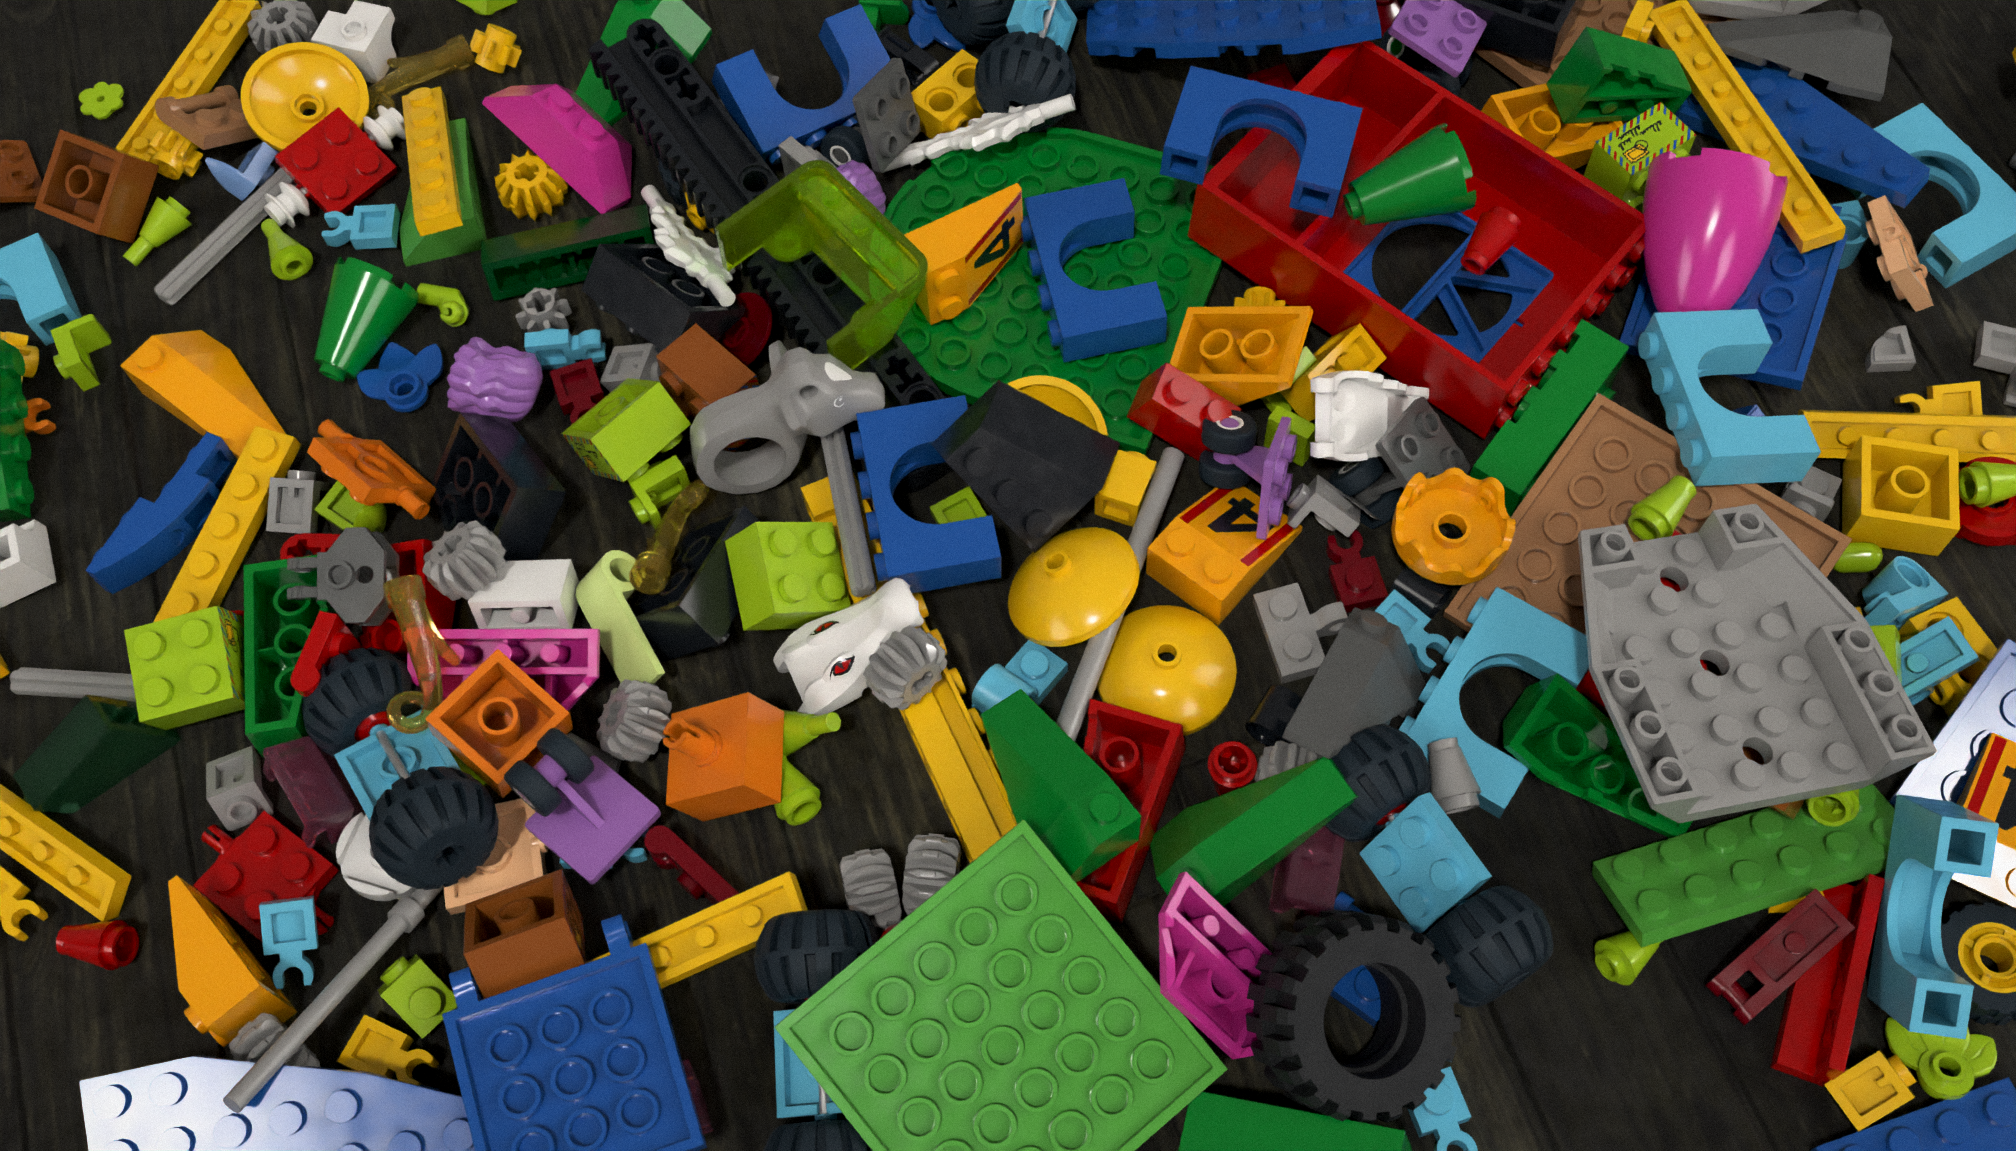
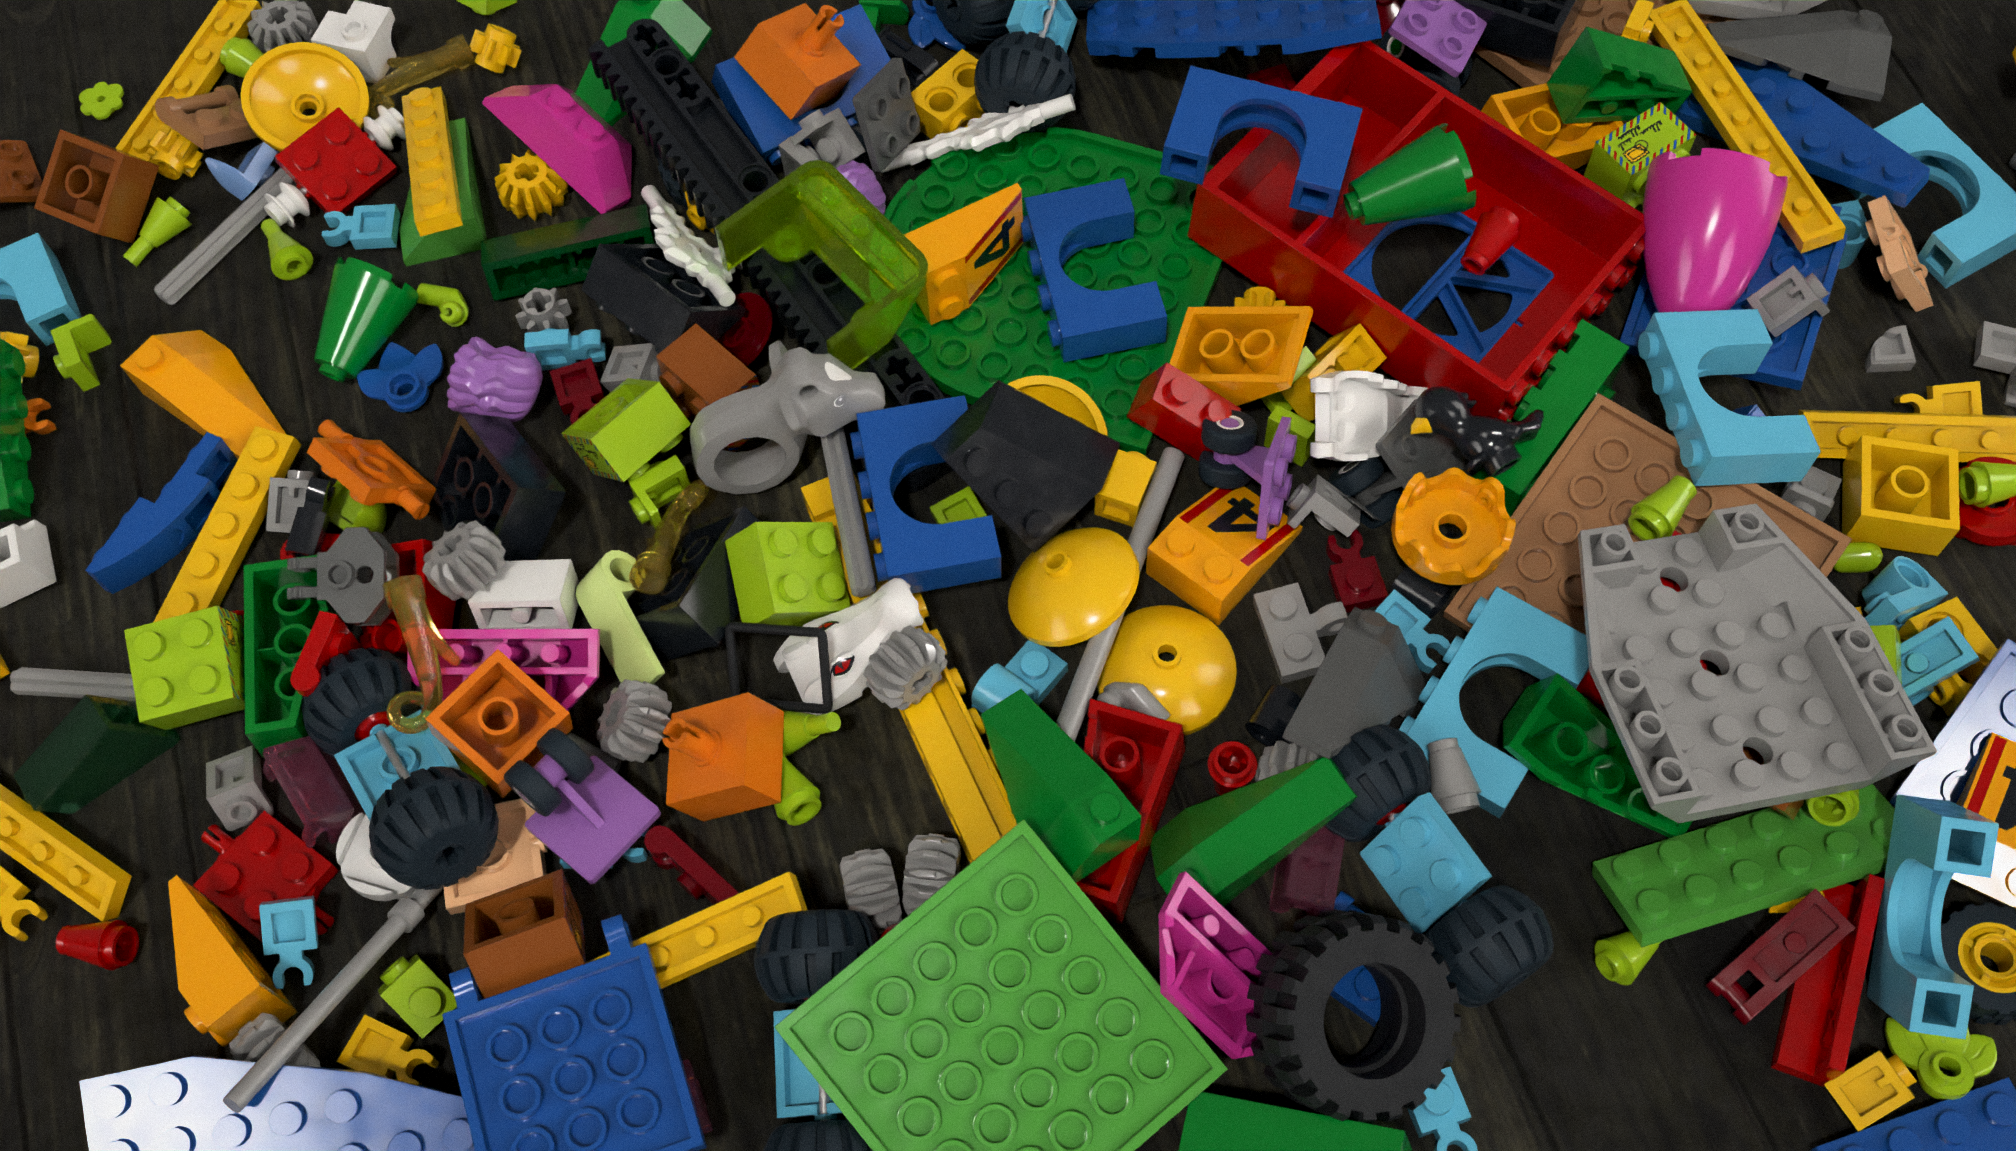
none -> lime cone [220,37,264,78]
none -> black bar [285,477,336,557]
none -> black piece [725,622,833,714]
none -> orange brick [734,3,861,120]
none -> light grey bracket [790,108,866,174]
none -> light grey arm [1097,682,1171,720]
none -> black animal [1411,386,1544,477]
none -> light grey bracket [1747,265,1830,337]

